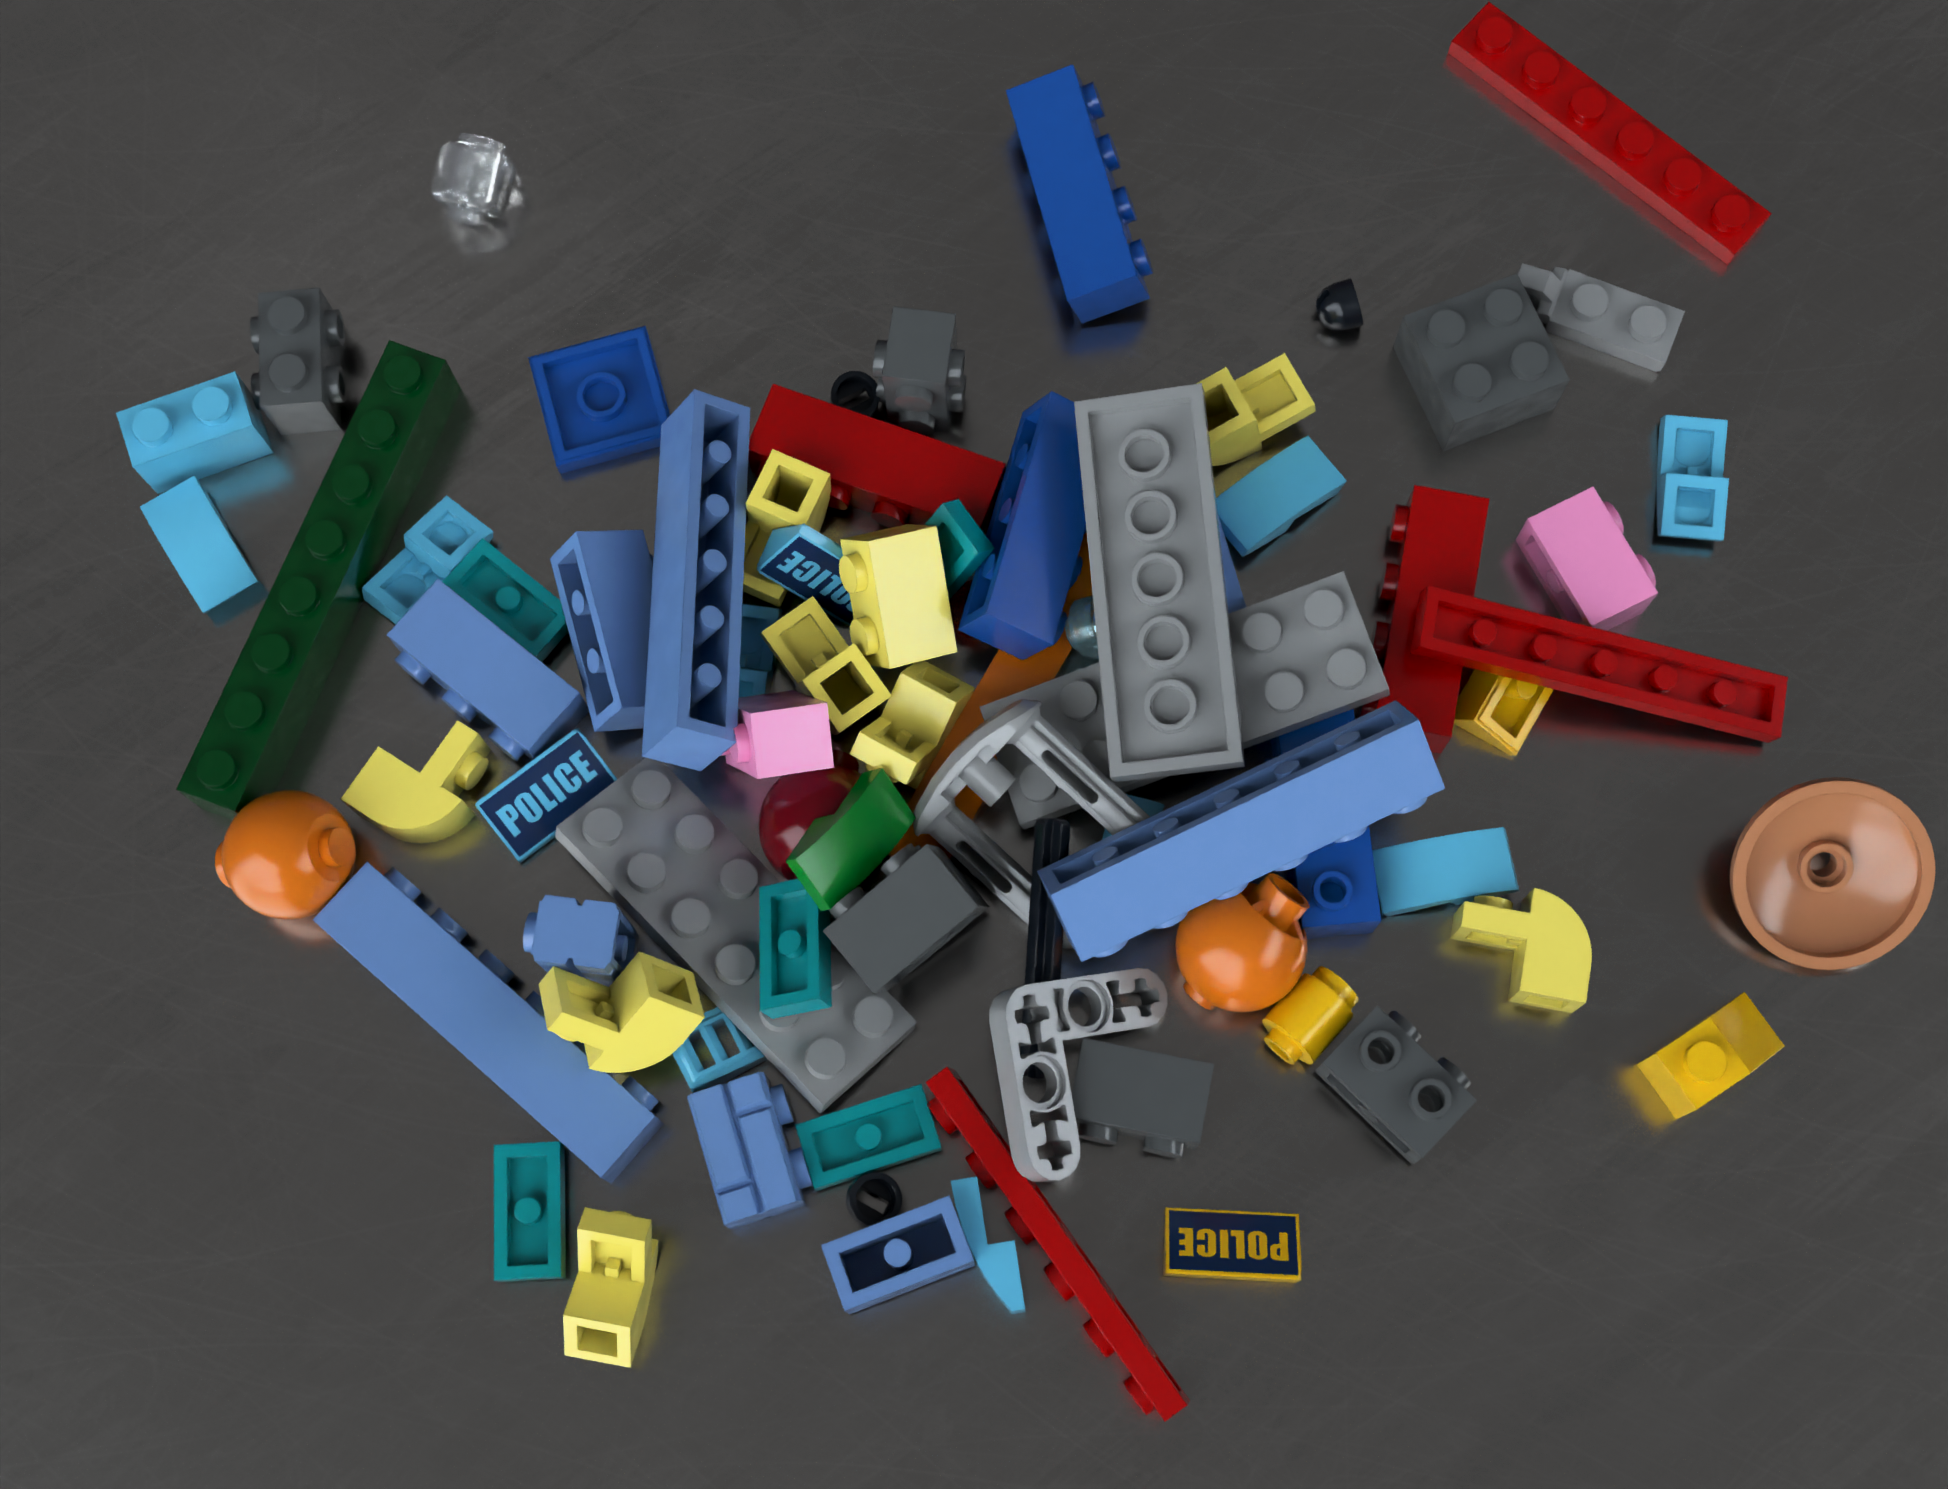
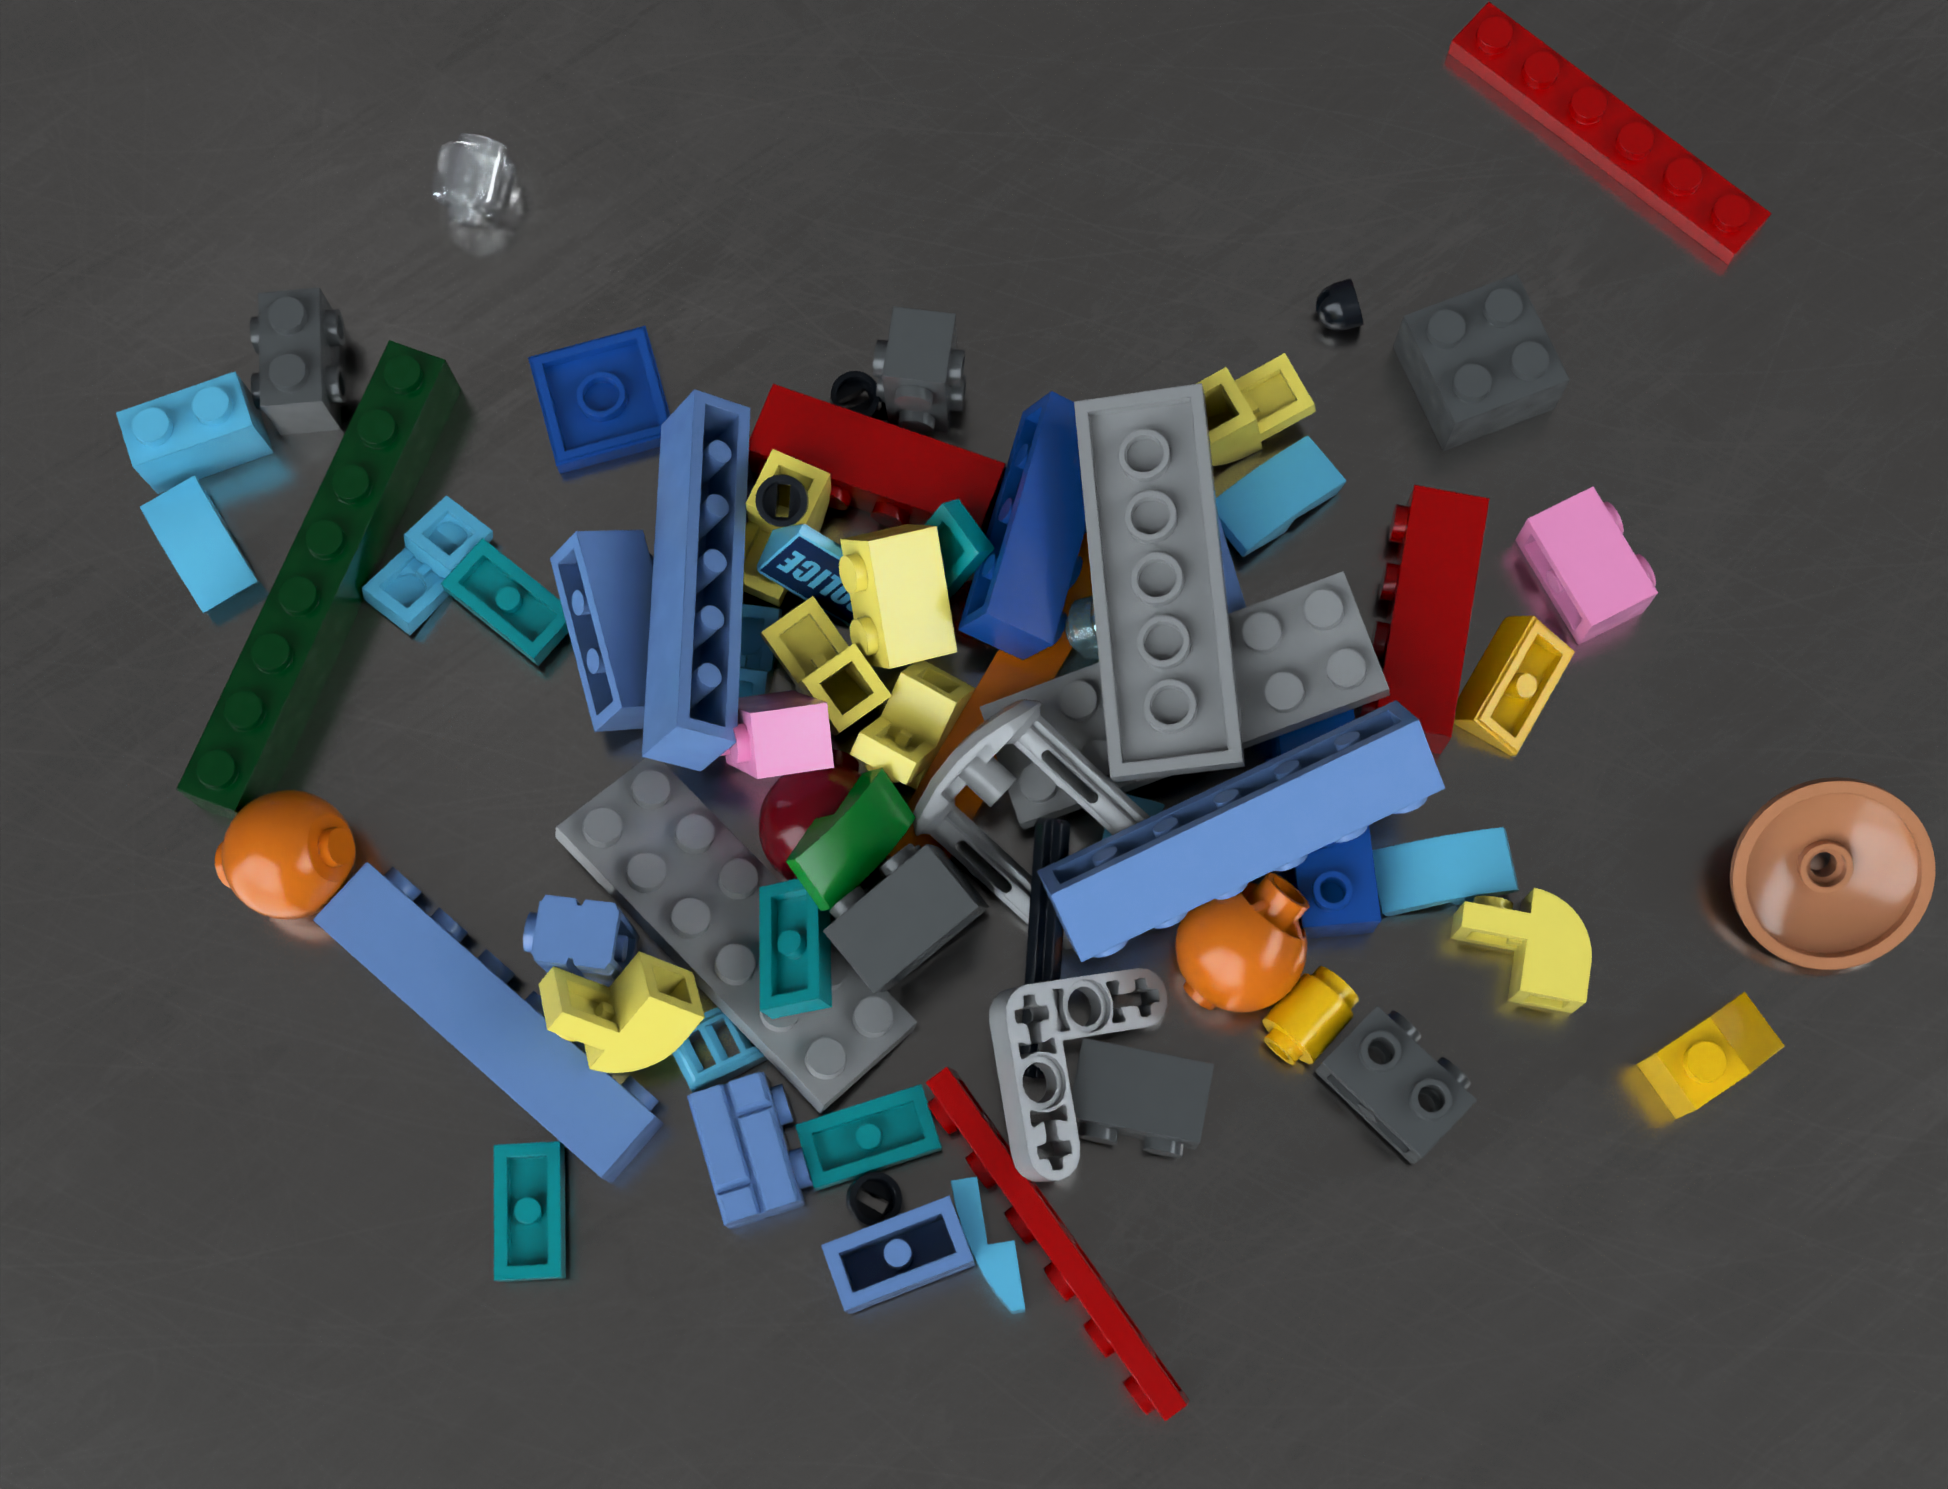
light yellow brick [341,720,491,843] -> none
medium blue brick [387,579,589,761] -> none
dark blue slope [475,728,617,863] -> none
light yellow brick [563,1207,658,1368] -> none
blue brick [1006,64,1153,324] -> none
slope [1163,1207,1302,1283] -> none
red plate [1410,585,1788,743] -> none
light grey hinge [1517,263,1685,372] -> none
medium azure slope [1656,415,1729,542] -> none
none -> black hinge [755,475,809,527]

